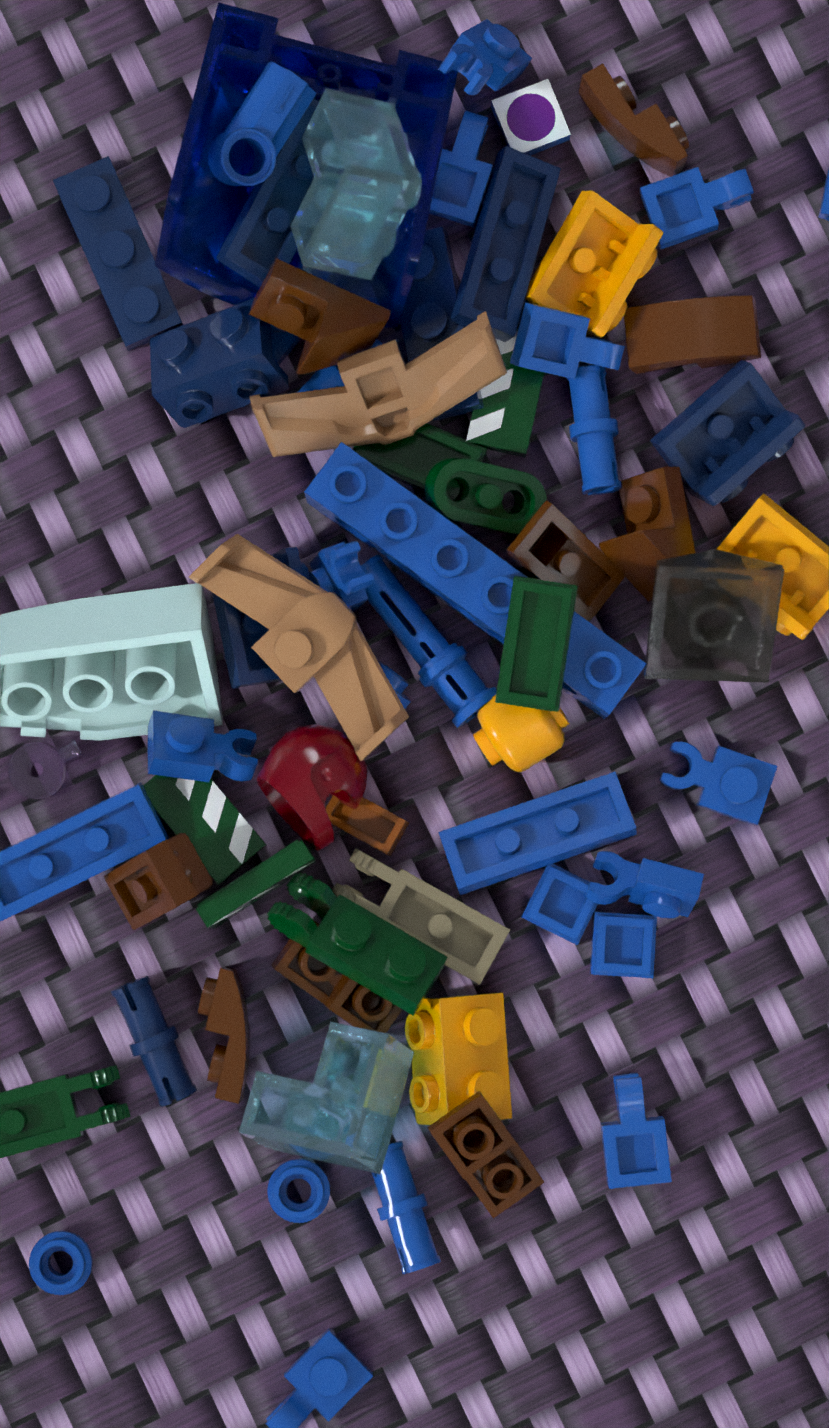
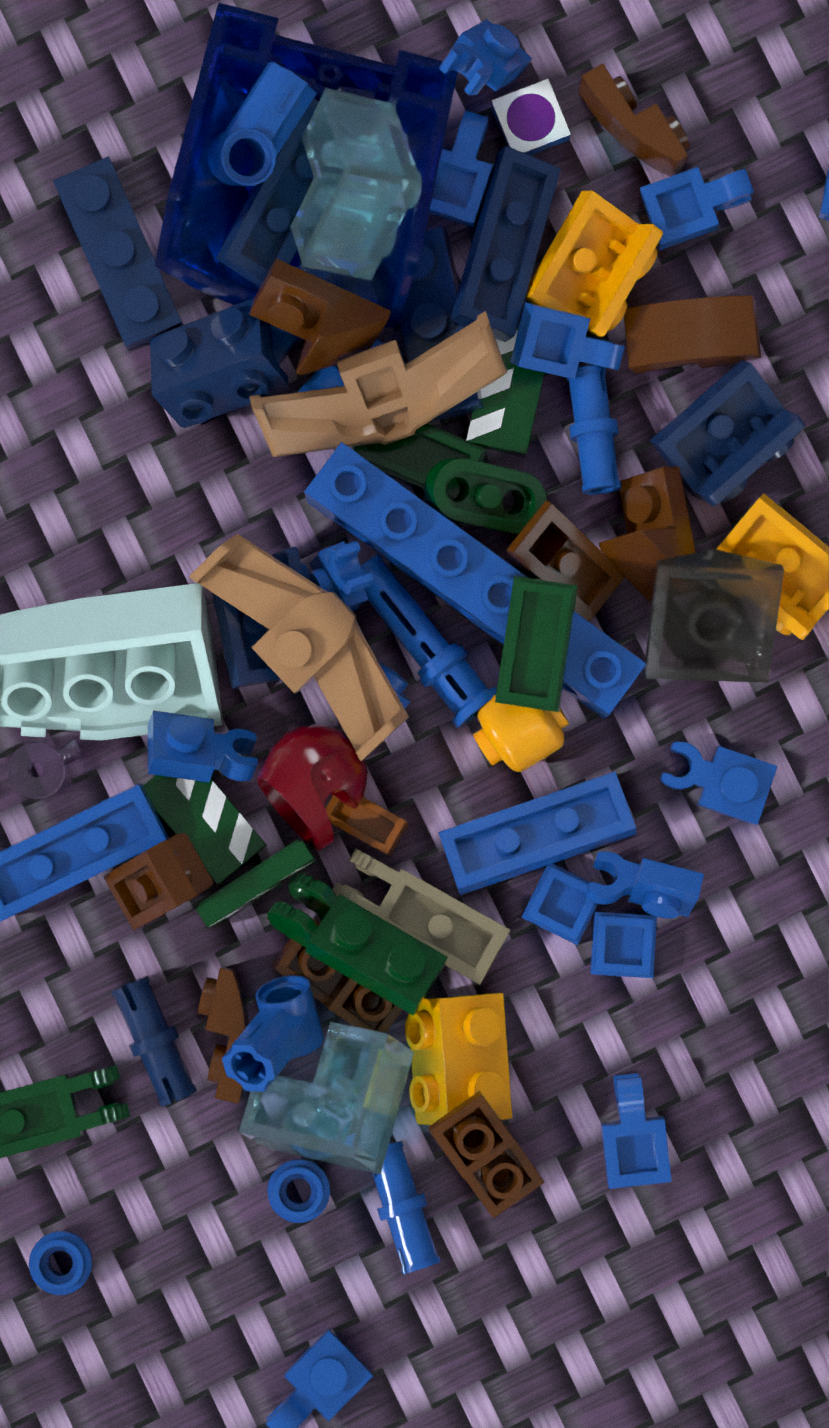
none -> blue piece [222,975,325,1092]

